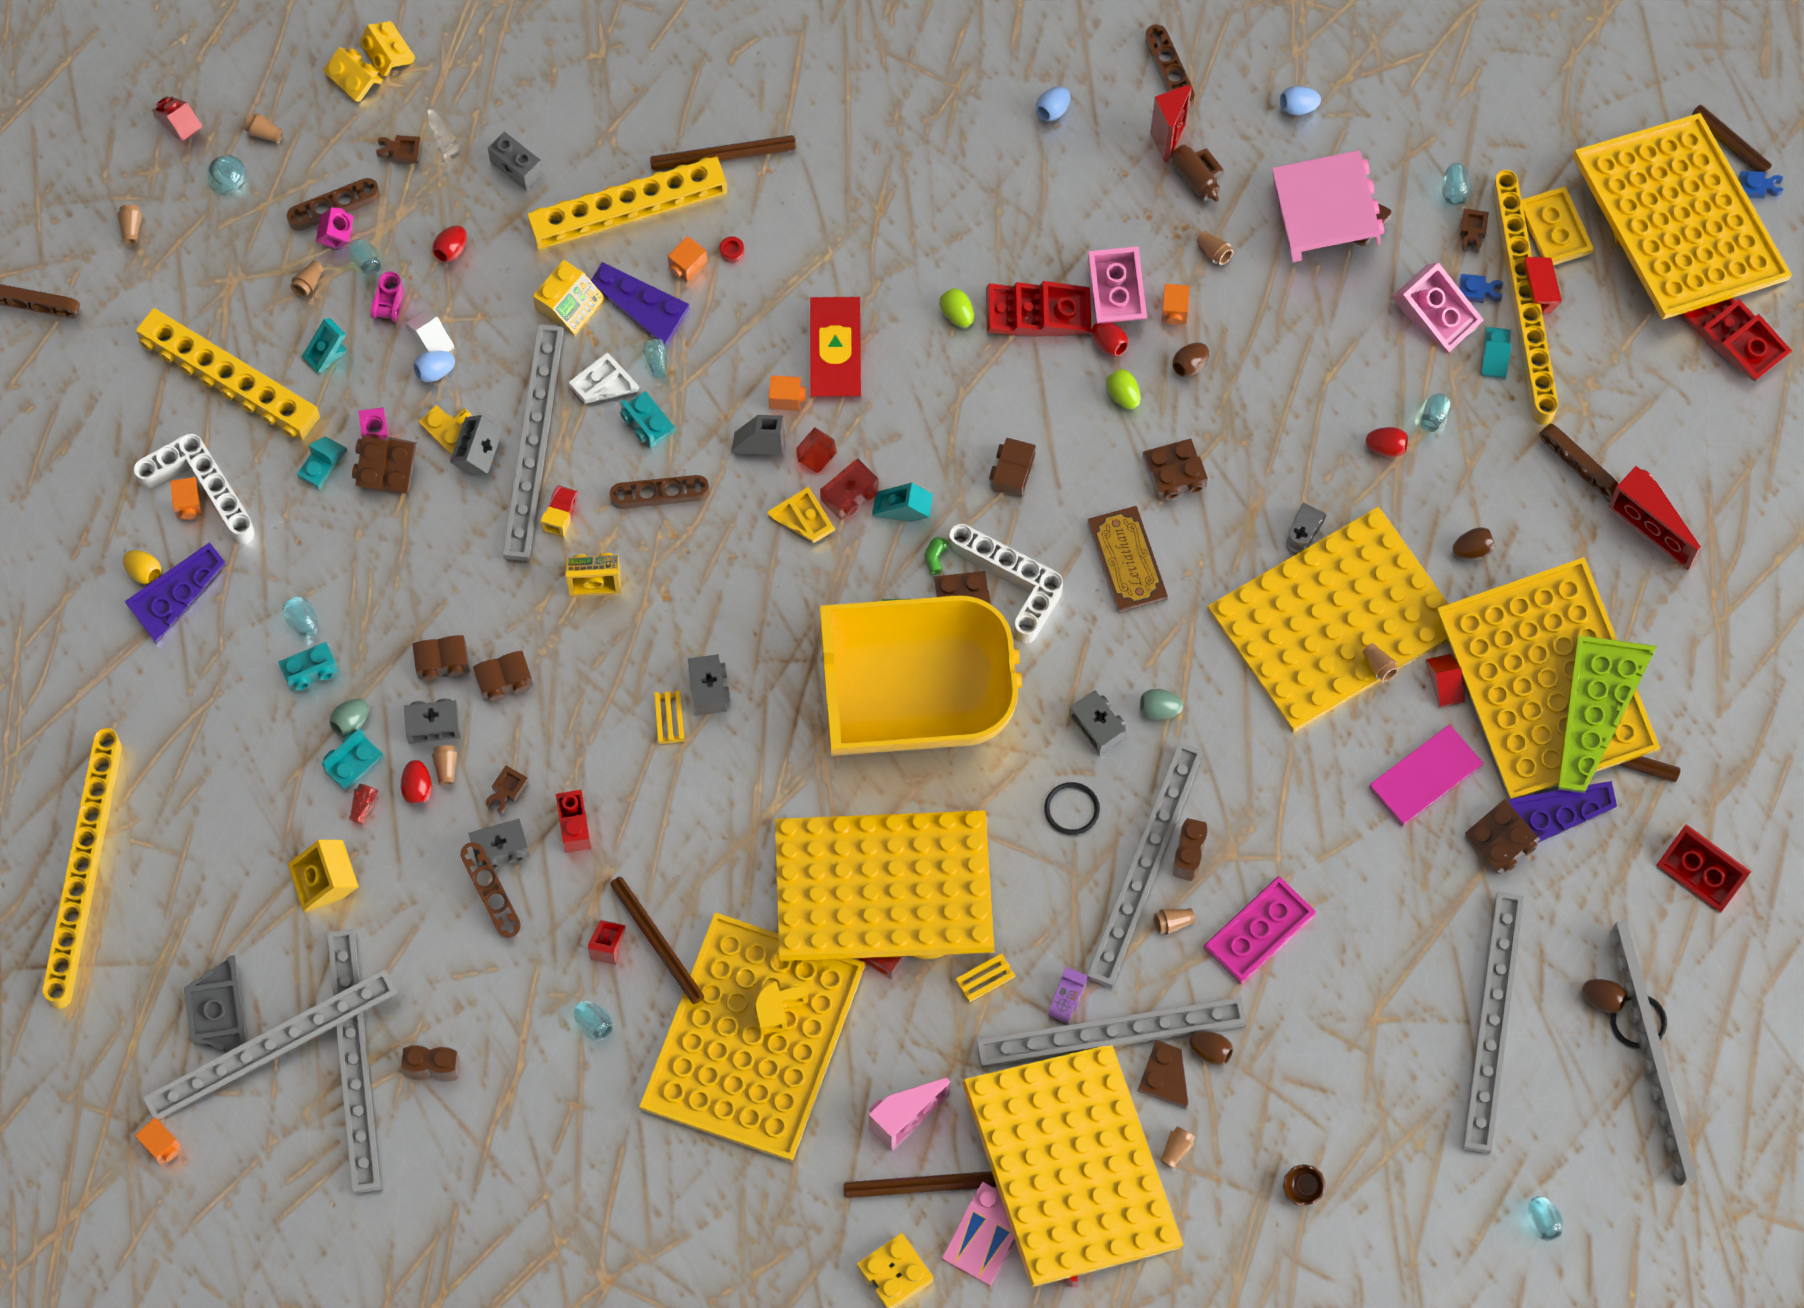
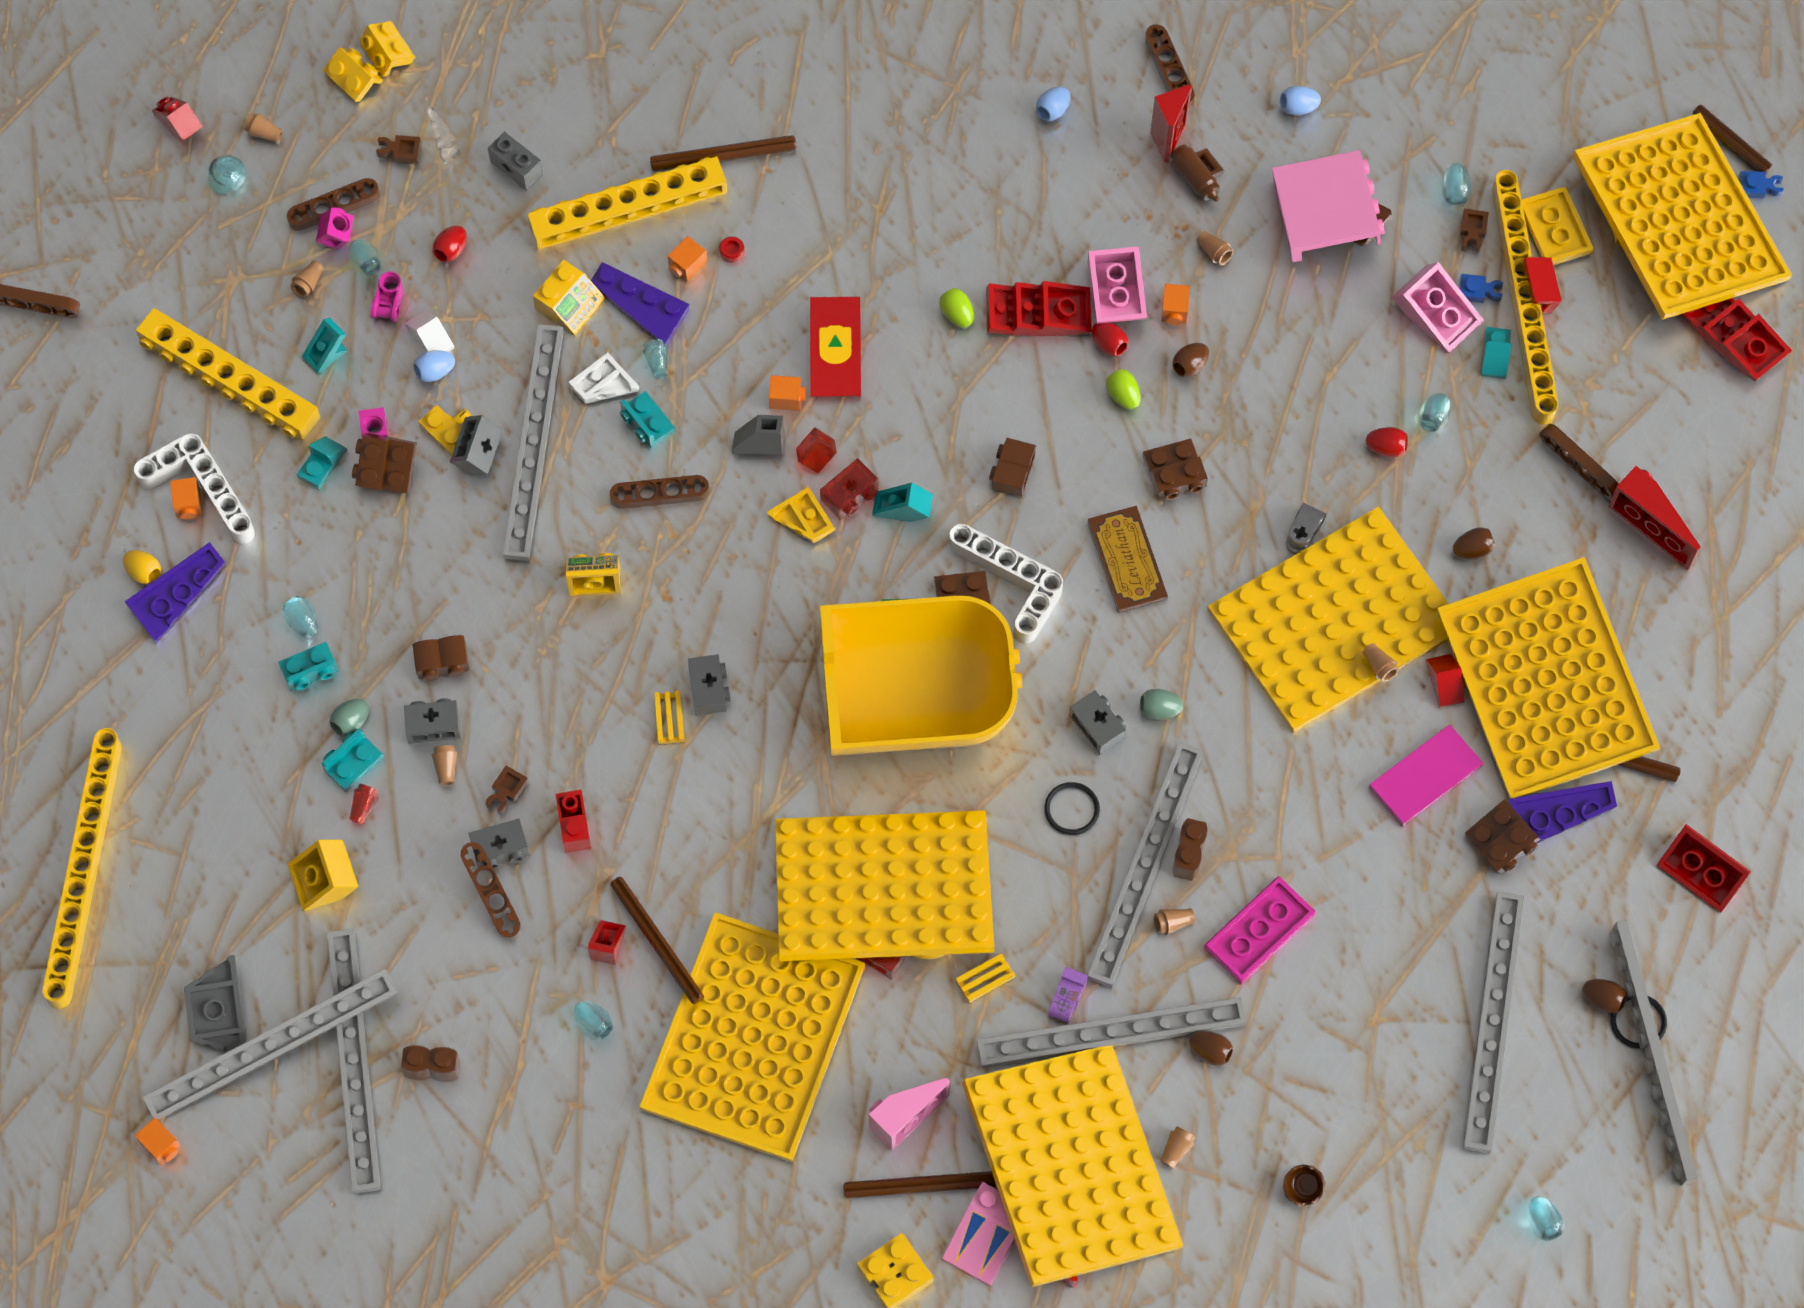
medium nougat cone [117,205,142,244] -> none
red animal [400,760,432,803] -> none
reddish brown brick [473,650,534,702] -> none
leg [540,485,578,537] -> none
yellow brick [756,981,809,1035] -> none
bright green arm [924,537,948,575] -> none
reddish brown wing [1137,1040,1188,1109] -> none
lime wing [1558,635,1657,793] -> none

